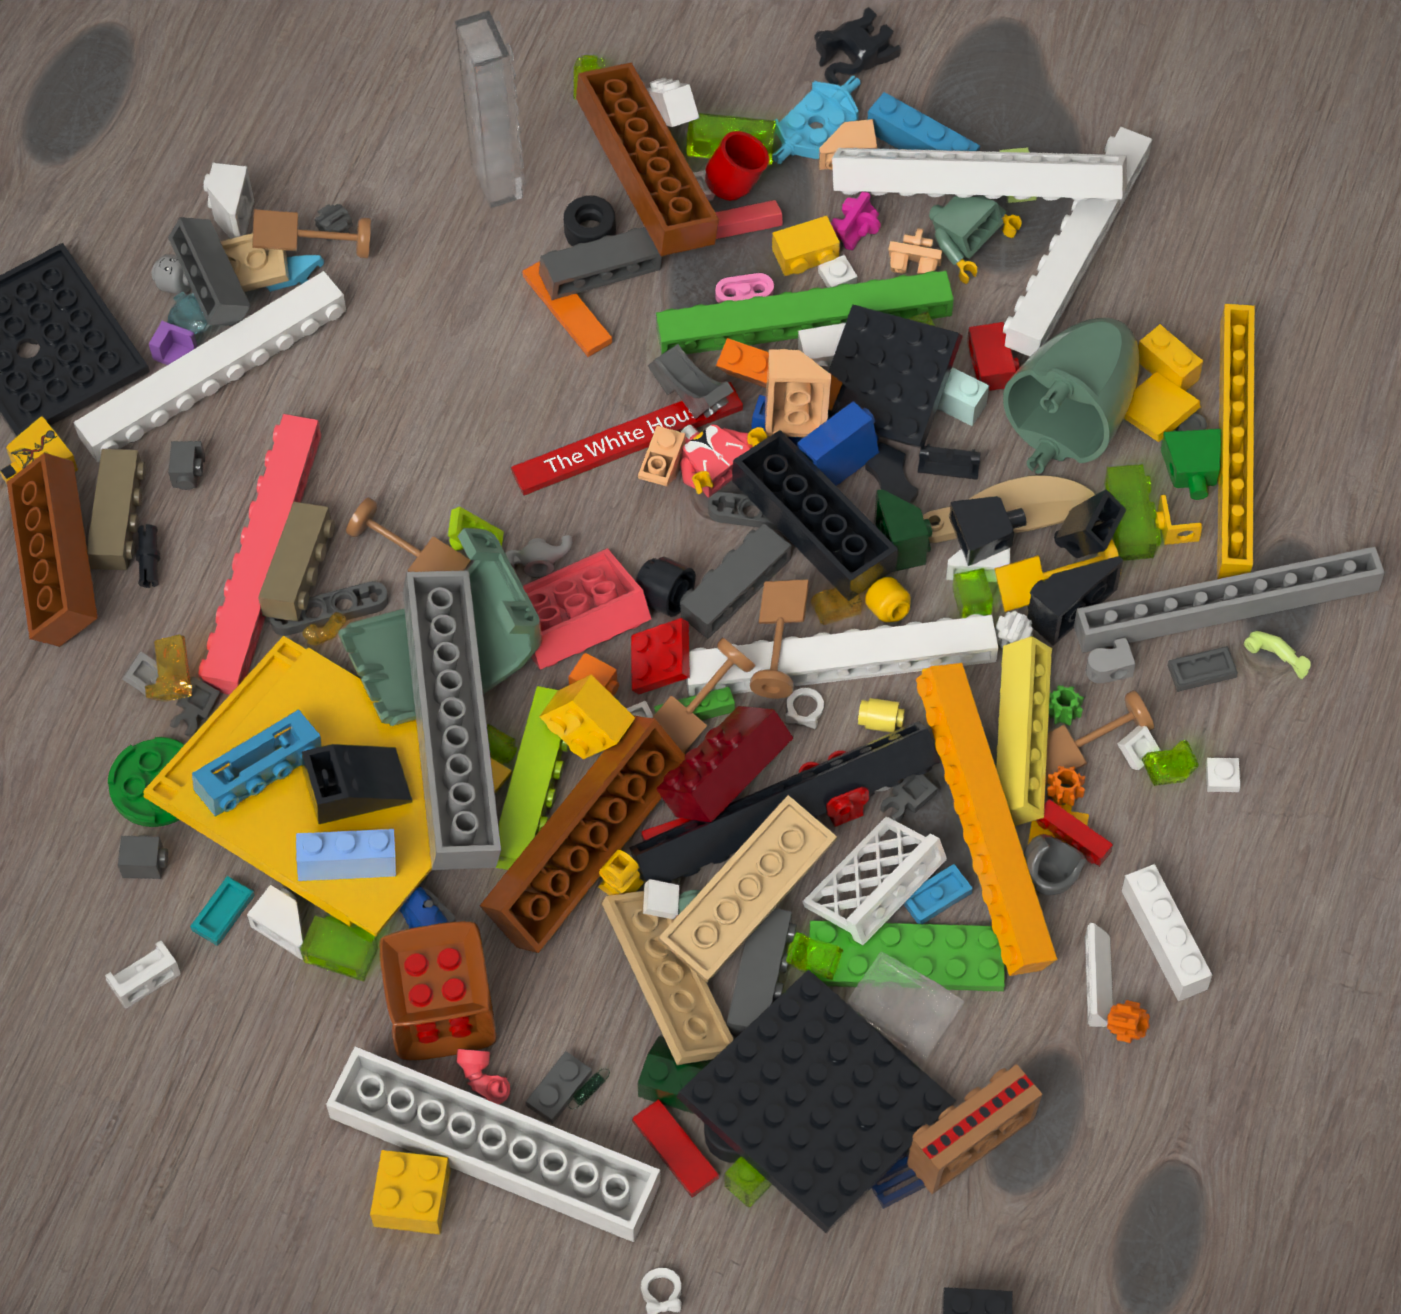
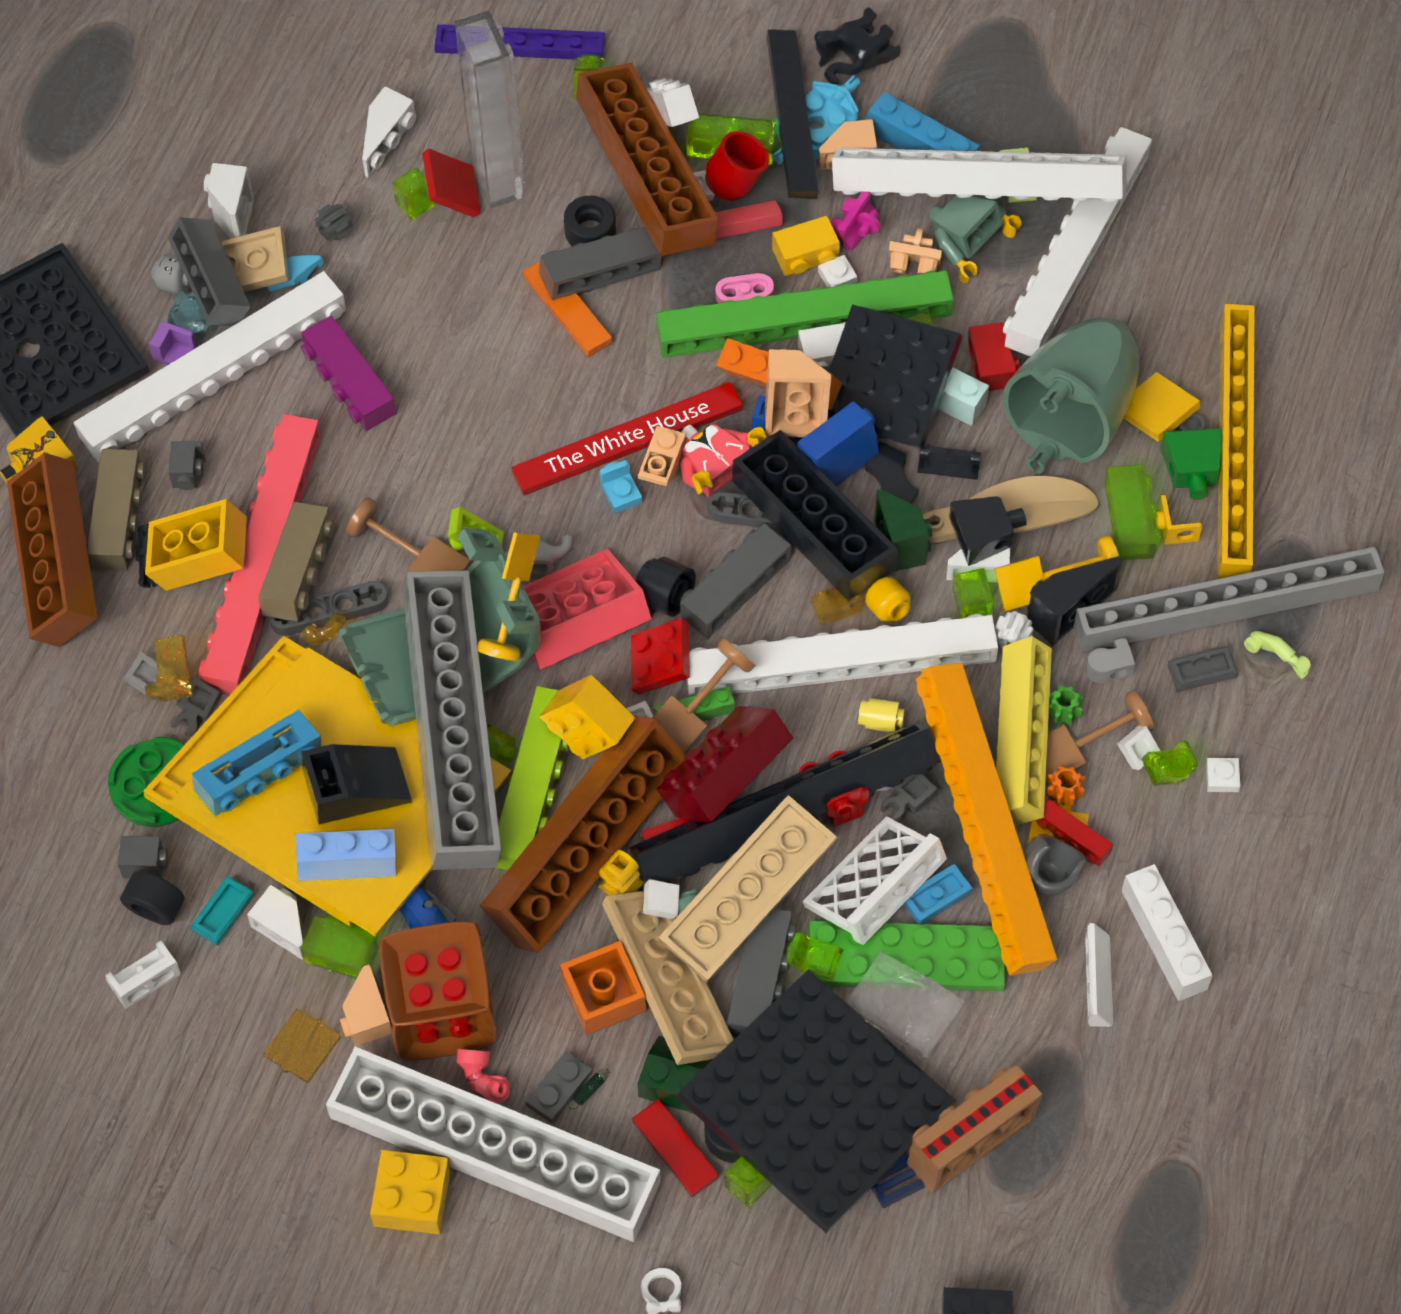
medium nougat piece [252,209,371,258] -> none
orange brick [568,653,619,696] -> none
dark grey arch [648,344,734,419] -> none
medium nougat piece [749,580,809,699] -> none
white piece [785,688,824,729] -> none
black torso [1054,489,1126,558] -> none
orange gear [1107,1000,1150,1043] -> none
yellow brick [1138,324,1203,391] -> none
none -> black tyre [120,871,185,925]
none -> yellow brick [145,499,247,591]
none -> clear yellow piece [263,1009,341,1083]
none -> magenta brick [301,315,396,431]
none -> light nougat slope [339,964,392,1047]
none -> white slope [362,87,416,178]
none -> clear neon green brick [393,167,436,220]
none -> red tile [422,148,481,218]
none -> dark purple tile [435,24,605,61]
none -> yellow piece [476,532,541,661]
none -> orange brick [560,941,646,1035]
none -> medium azure bracket [599,460,642,514]
none -> black tile [766,29,819,199]

